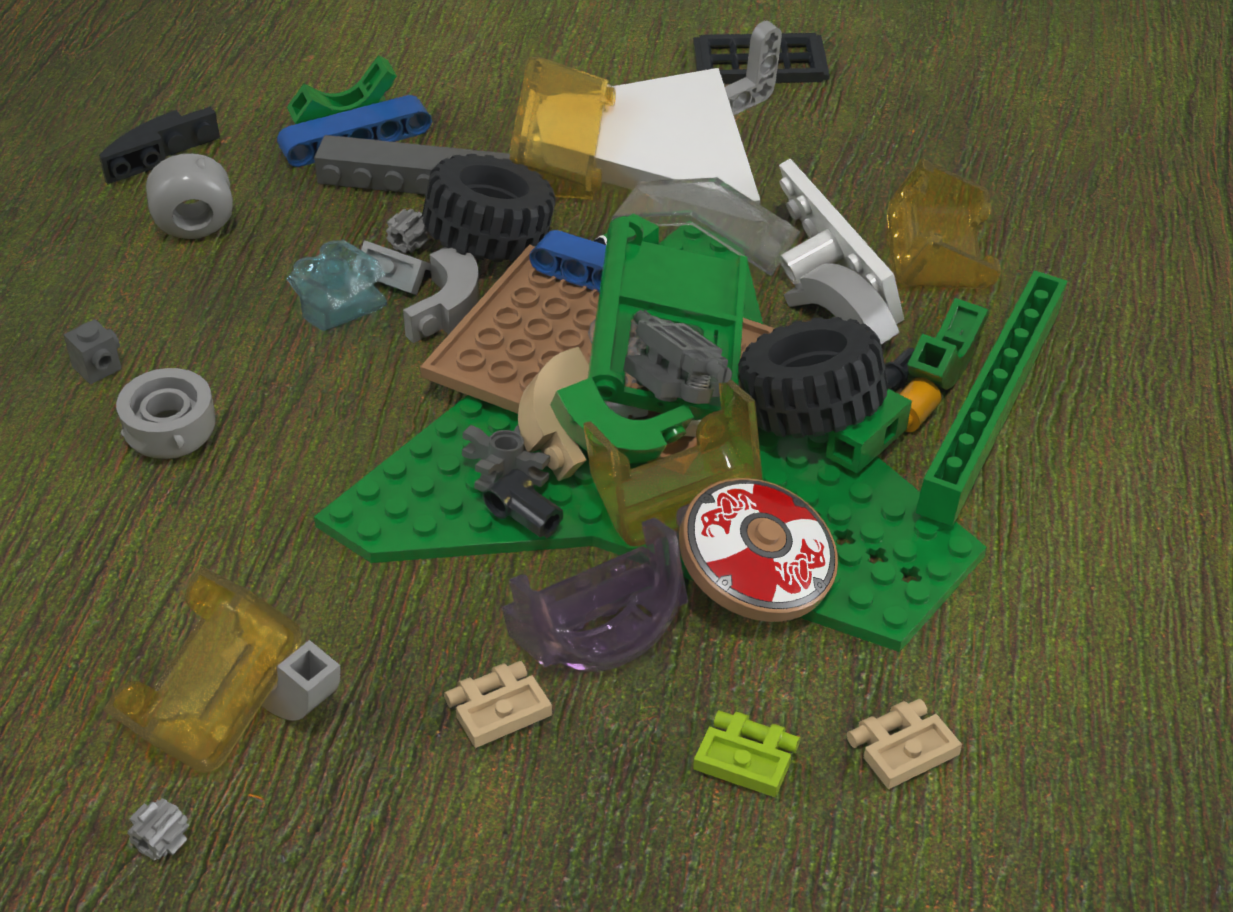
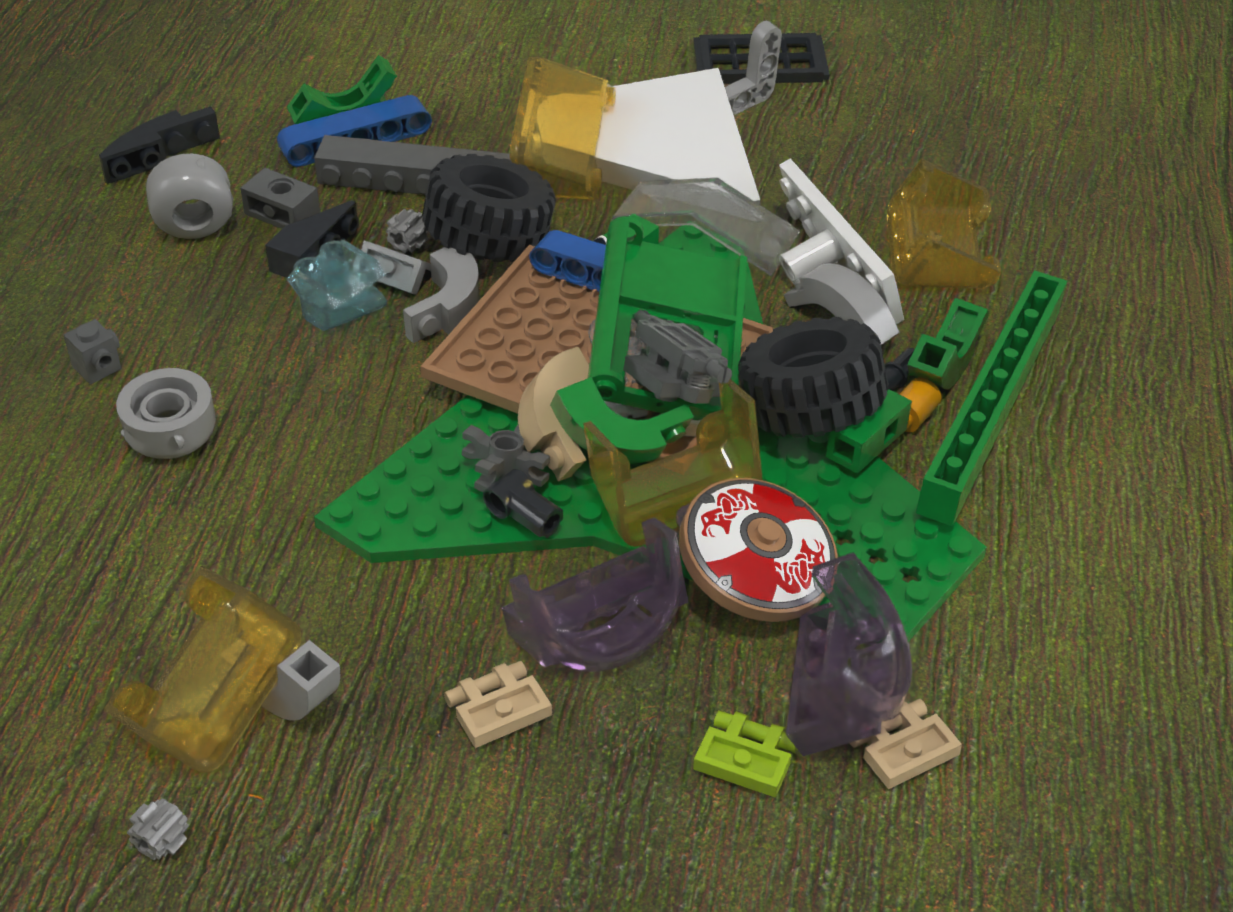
none -> dark grey brick [240,168,320,229]
none -> black slope [265,200,359,284]
none -> piece [786,552,912,756]

